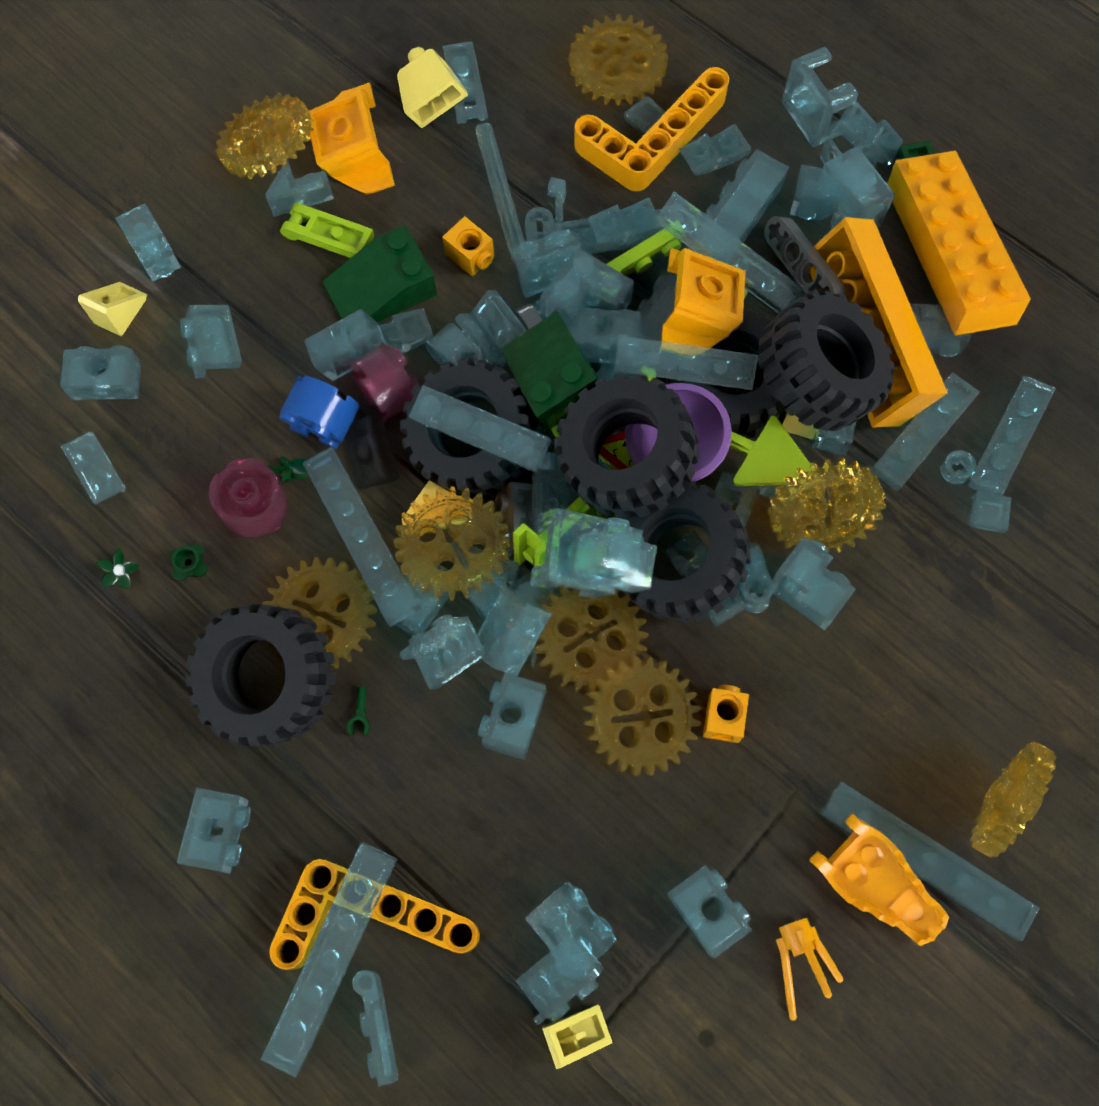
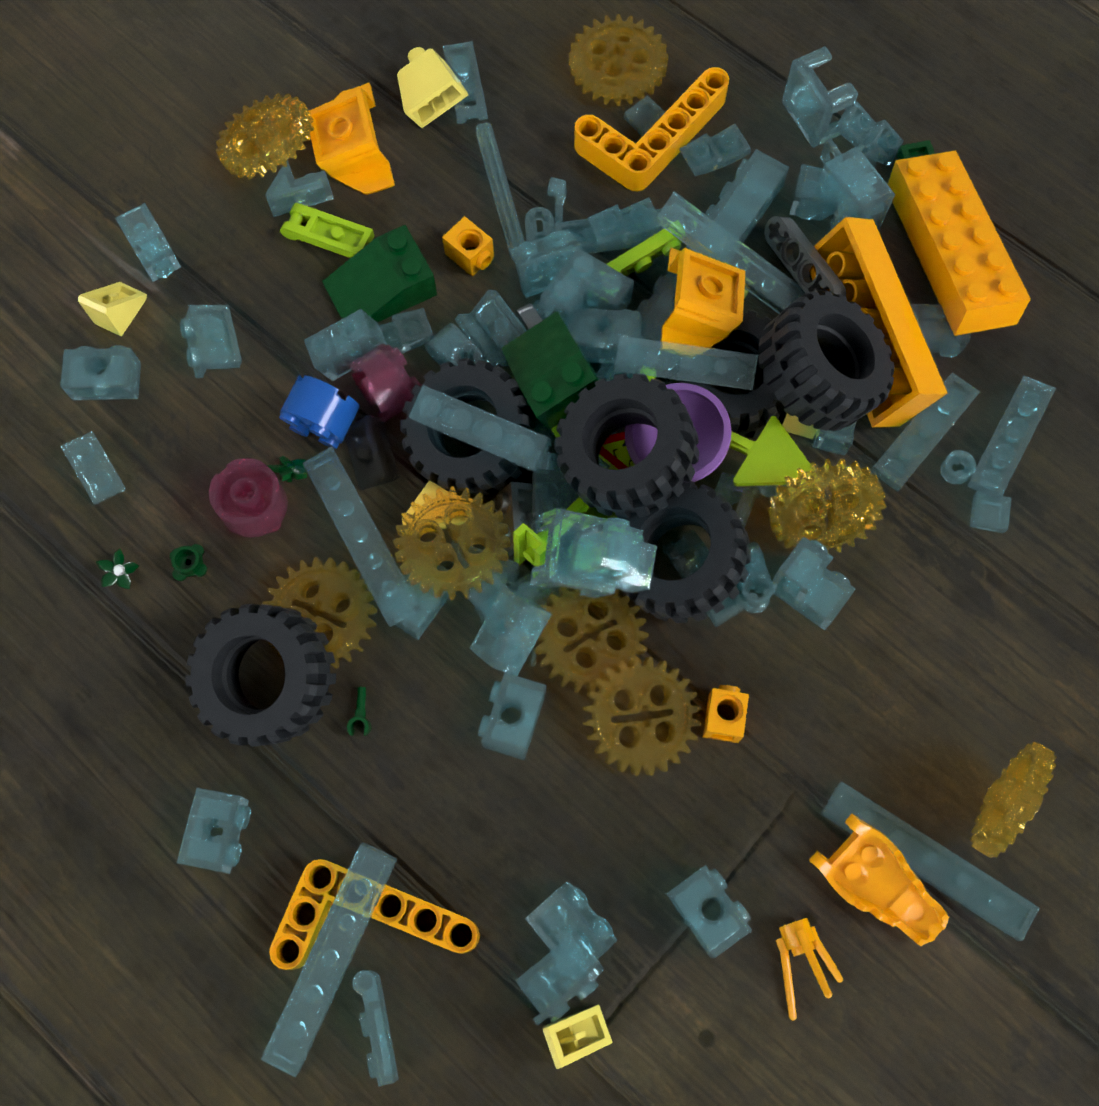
clear light blue bracket [399,615,486,690] -> none

